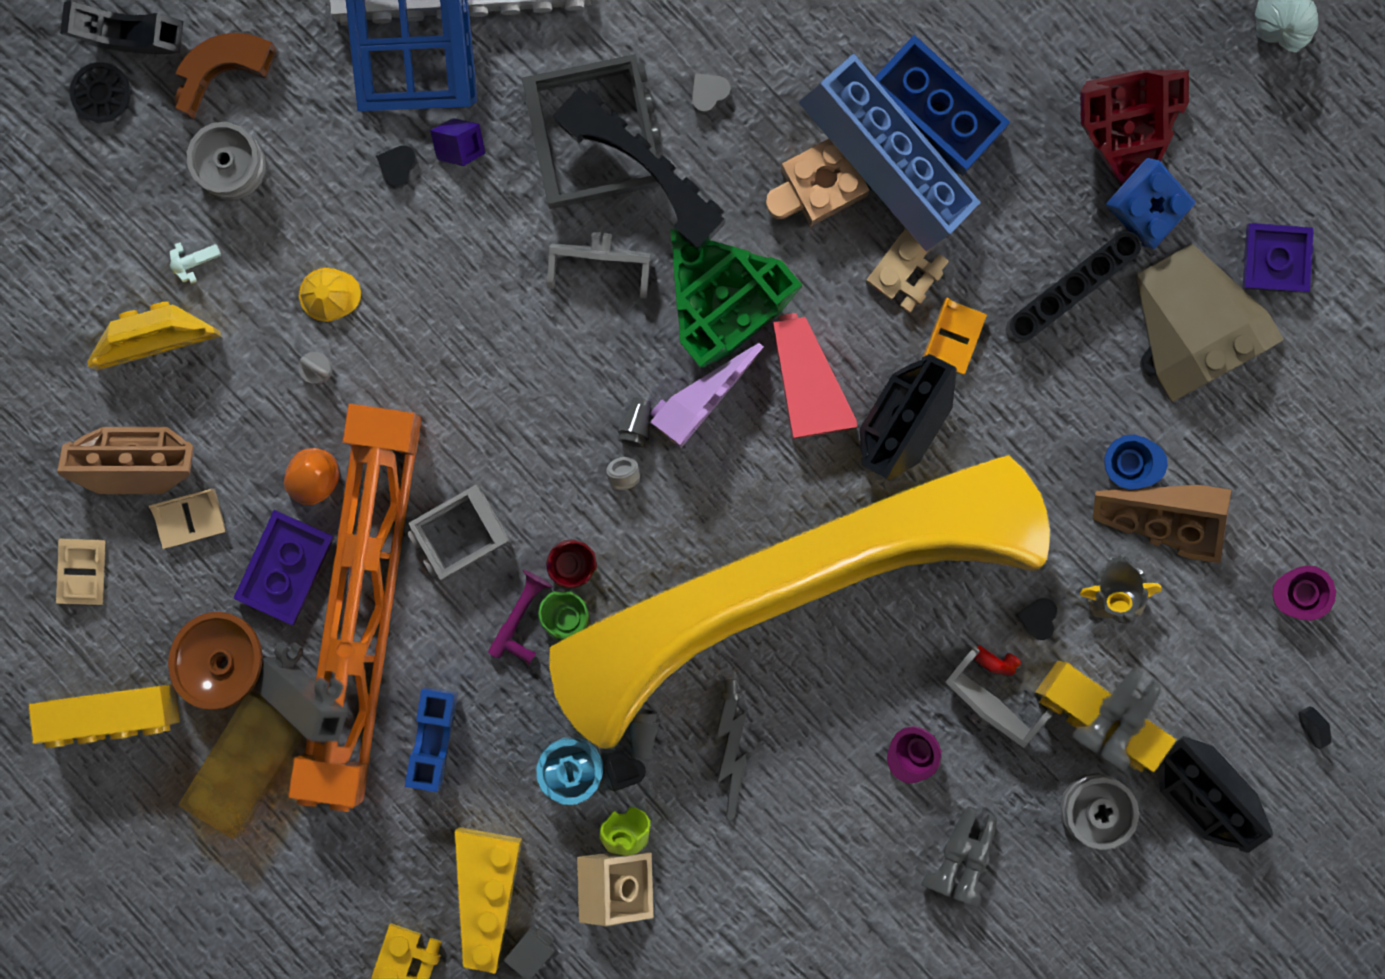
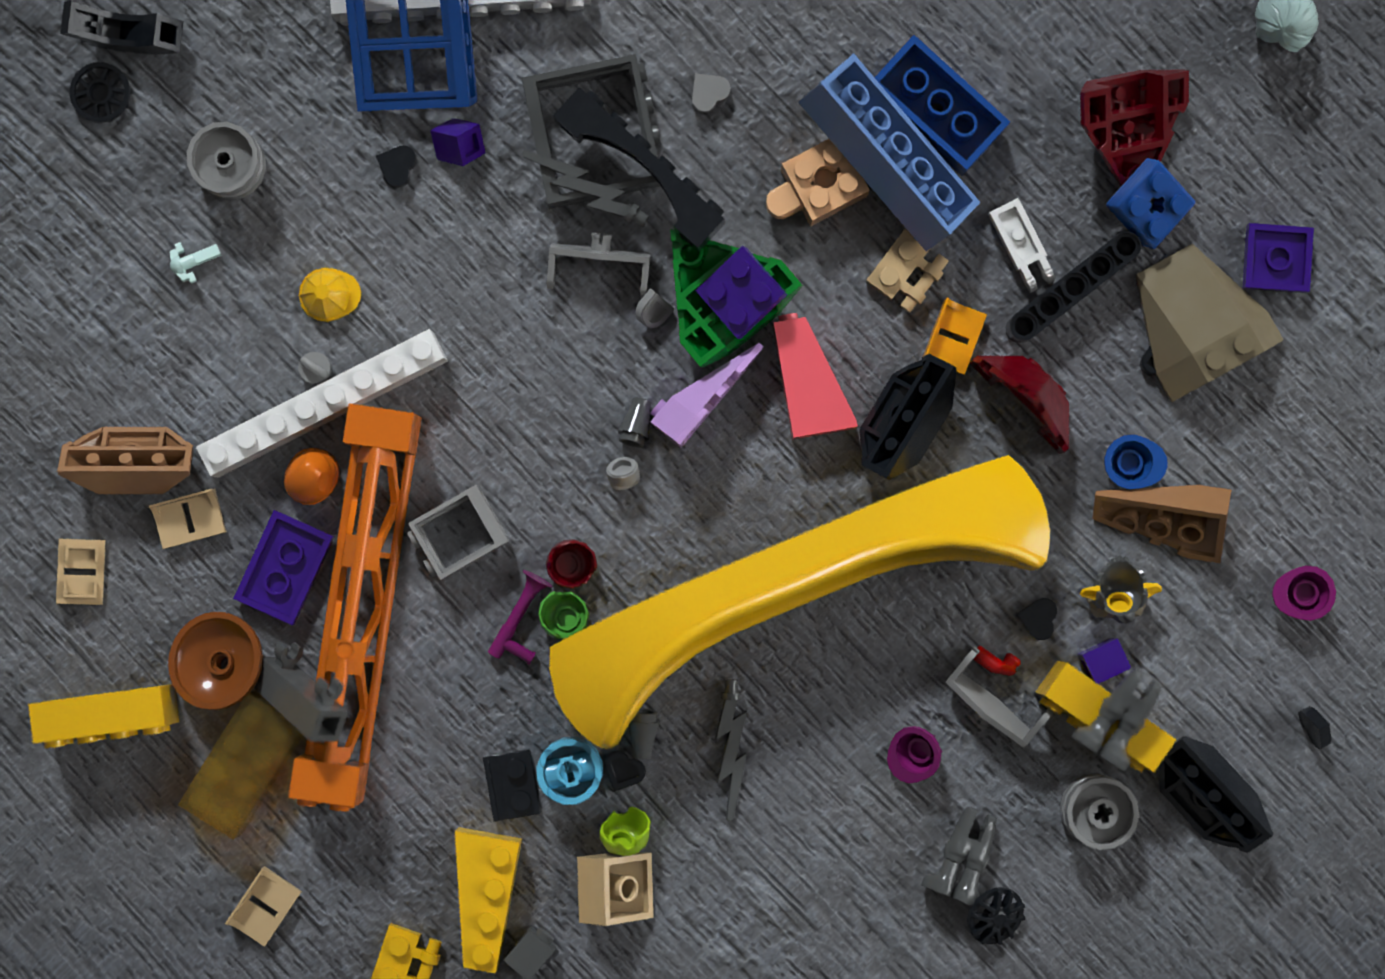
yellow wedge [87,302,221,371] -> none
dark orange arch [175,33,277,119] -> none
blue arch [405,687,458,792] -> none
none -> white brick [196,329,448,478]
none -> tan piece [225,866,302,947]
none -> black plate [483,749,541,822]
none -> dark grey piece [522,151,649,227]
none -> light grey tile [636,288,675,328]
none -> dark purple plate [695,246,788,339]
none -> black wheel [967,887,1026,945]
none -> dark red wedge [969,356,1069,455]
none -> white hinge [988,198,1056,293]
none -> dark purple panel [1077,638,1131,684]

